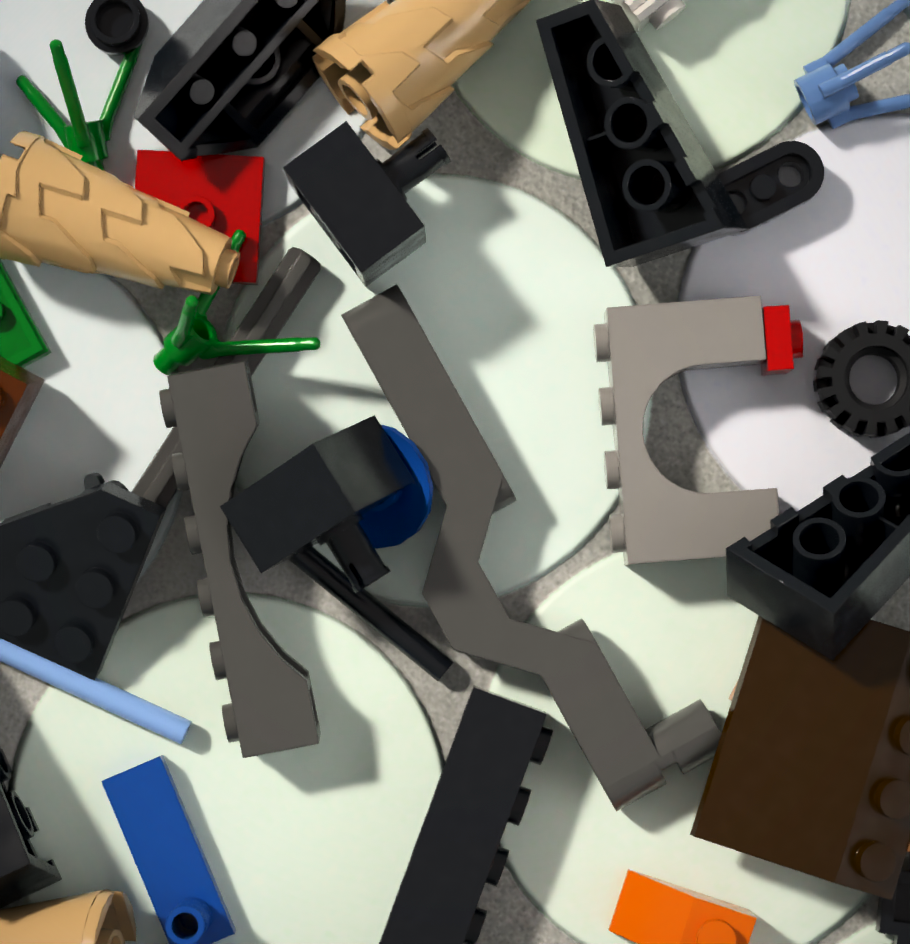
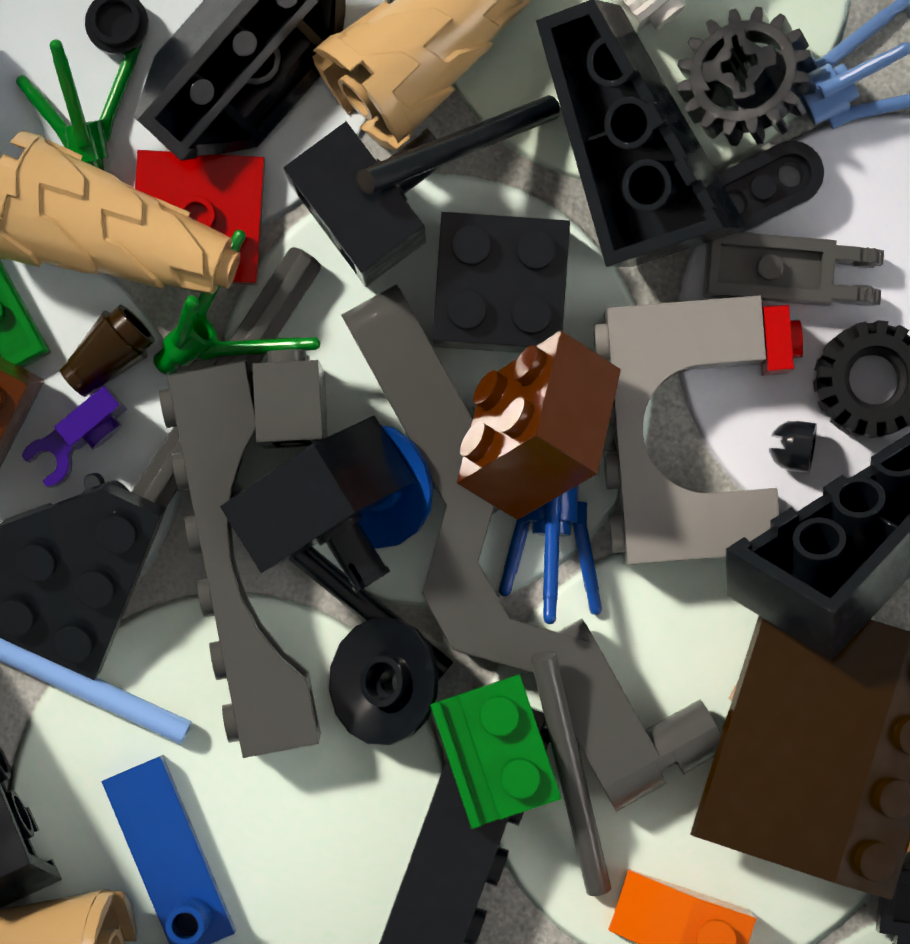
none -> dark purple plate [21,386,127,488]
none -> dark brown cone [60,304,155,397]
none -> dark grey brick [252,349,328,449]
none -> black dish [329,618,439,745]
none -> black bar [357,95,560,194]
none -> green plate [430,674,562,829]
none -> black brick [432,212,570,353]
none -> reddish brown brick [457,331,621,520]
none -> blue plant [499,485,602,624]
none -> dark grey bar [531,651,611,896]
none -> black gear [676,7,817,146]
none -> dark grey hinge [702,232,884,306]
none -> black hinge [769,421,817,474]

